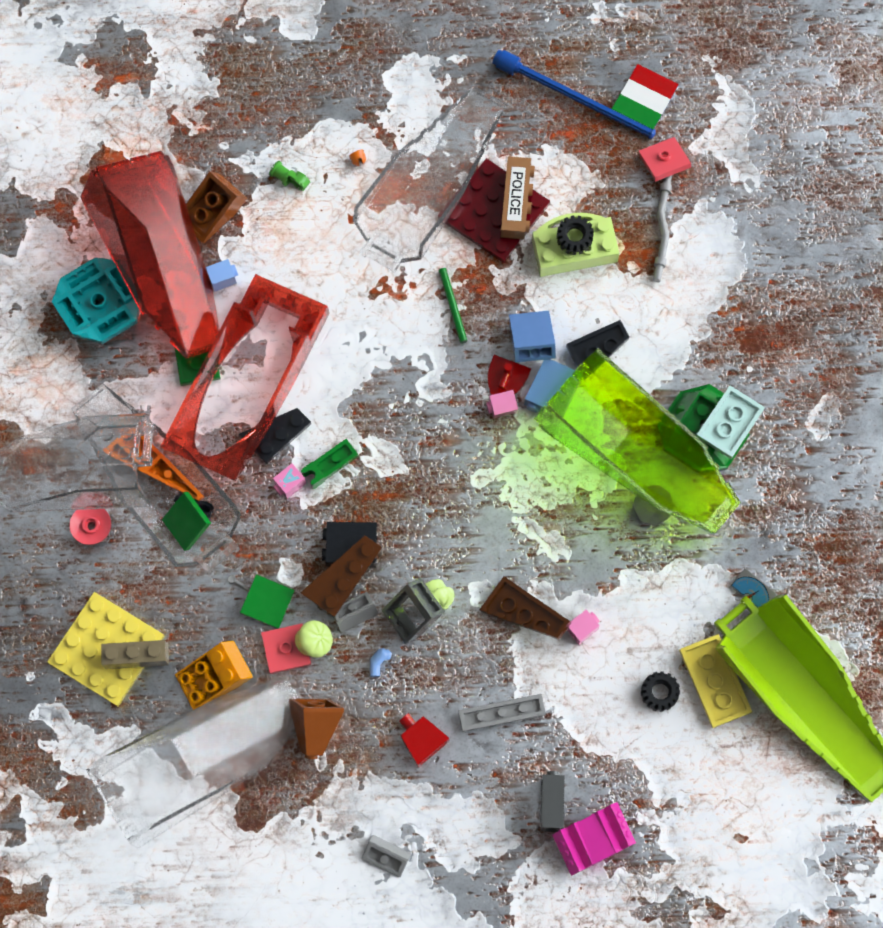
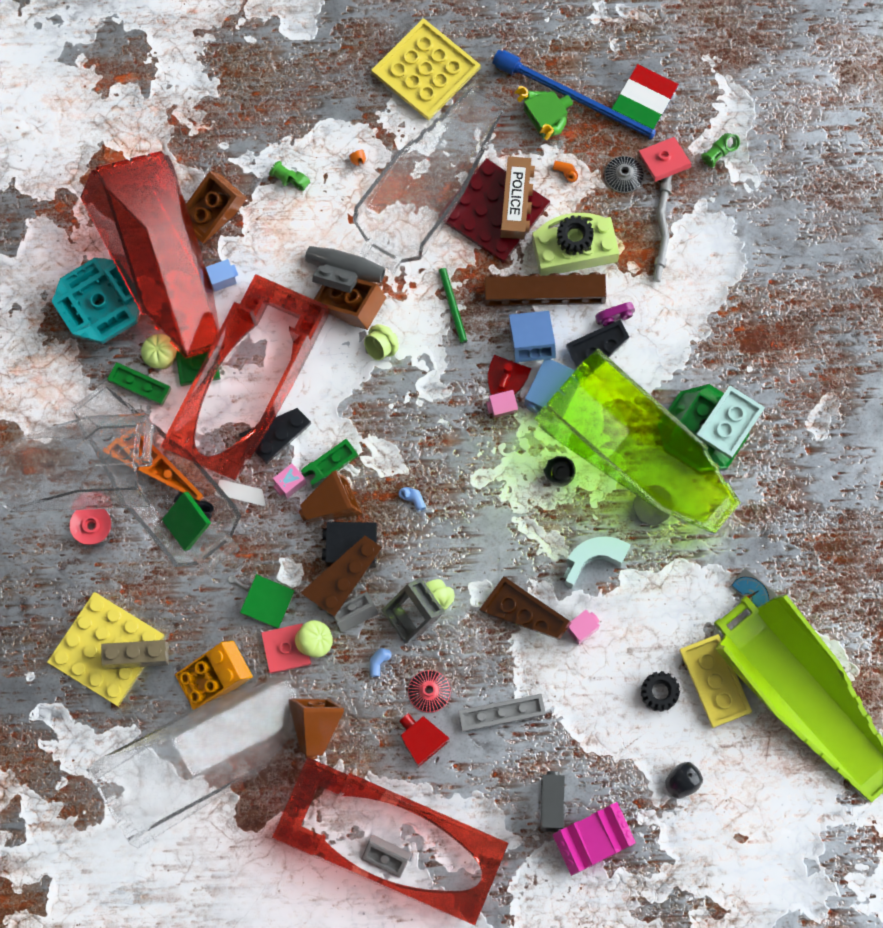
none -> green plate [107,362,171,406]
none -> yellowish green piece [141,334,177,369]
none -> white sticker [216,479,266,506]
none -> clear red windscreen [271,757,509,926]
none -> dark orange slope [299,470,362,522]
none -> dark grey plate [305,246,385,293]
none -> dark orange slope [311,279,387,330]
none -> yellowish green piece [364,324,399,361]
none -> light yellow plate [371,18,481,121]
none -> light blue arm [398,487,426,512]
none -> dish [408,670,450,713]
none -> reddish brown brick [485,272,606,307]
none -> bright green torso [514,86,573,140]
none -> black hair [543,456,576,487]
none -> orange arm [553,160,578,182]
none -> light aqua arch [563,537,630,589]
none -> magenta plate [595,302,635,327]
none -> dish [605,156,644,193]
none -> black helmet [665,762,703,799]
none -> bright green connector [701,133,740,168]

